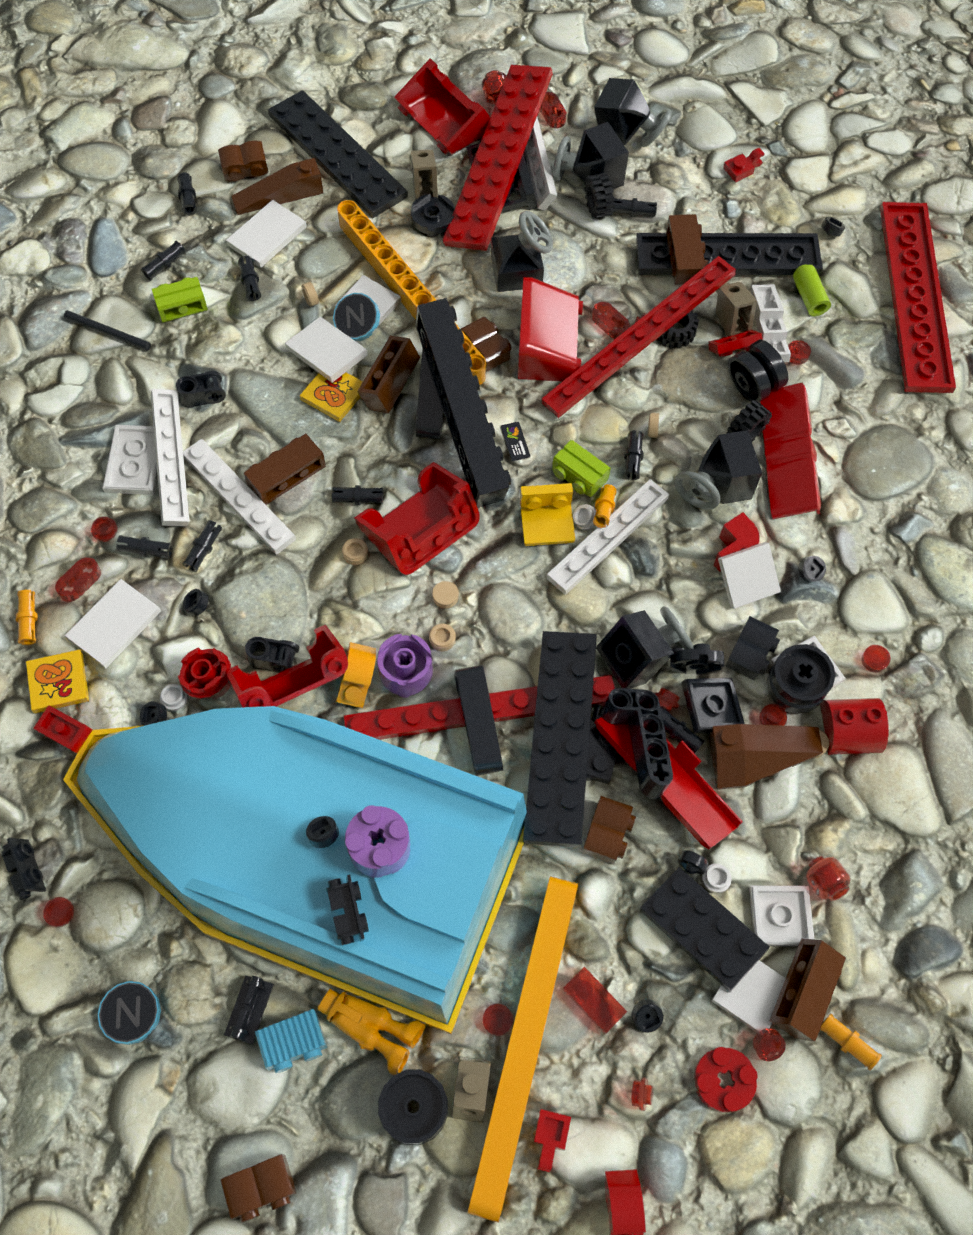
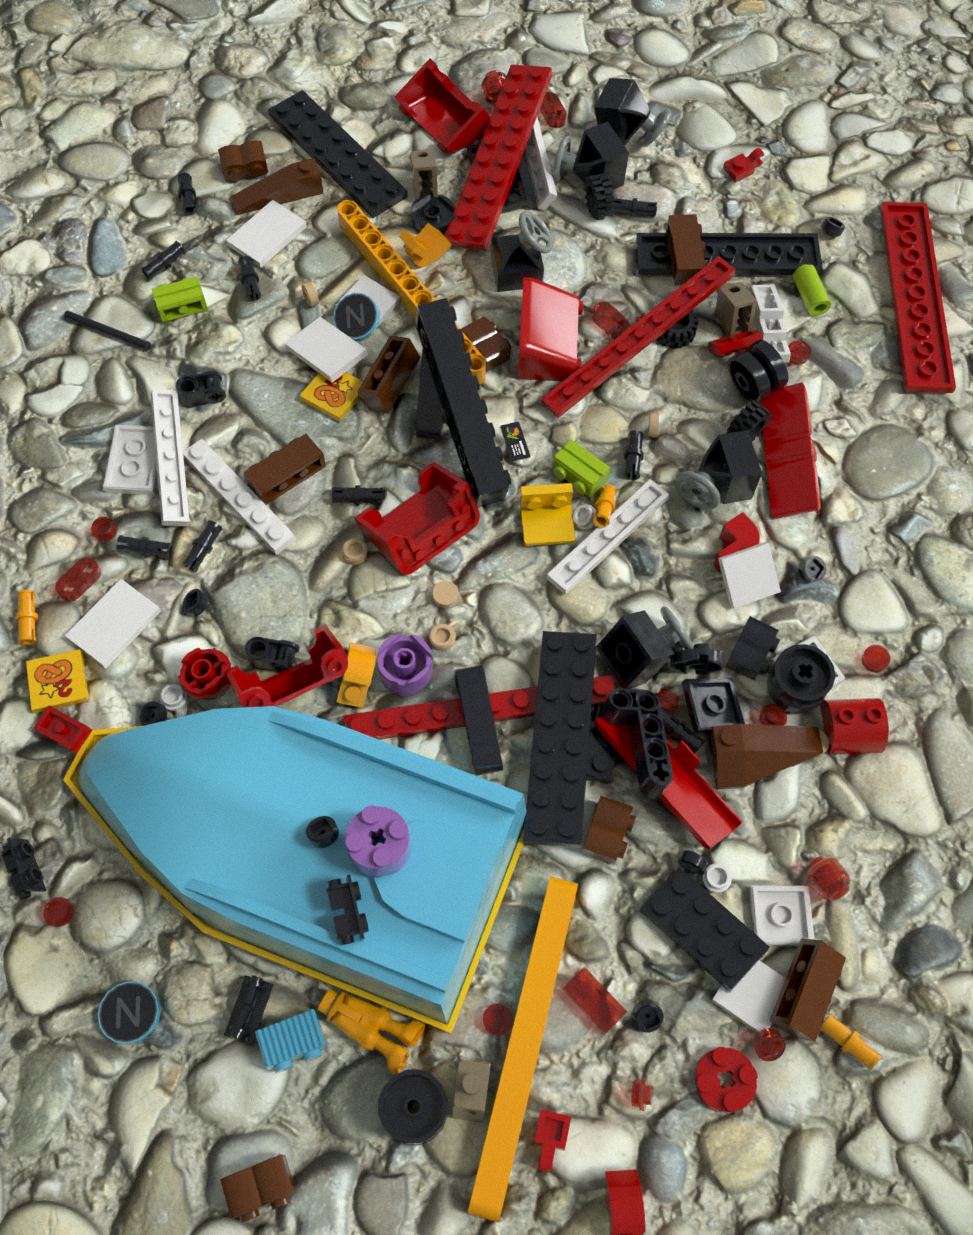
none -> light orange brick [399,223,452,267]

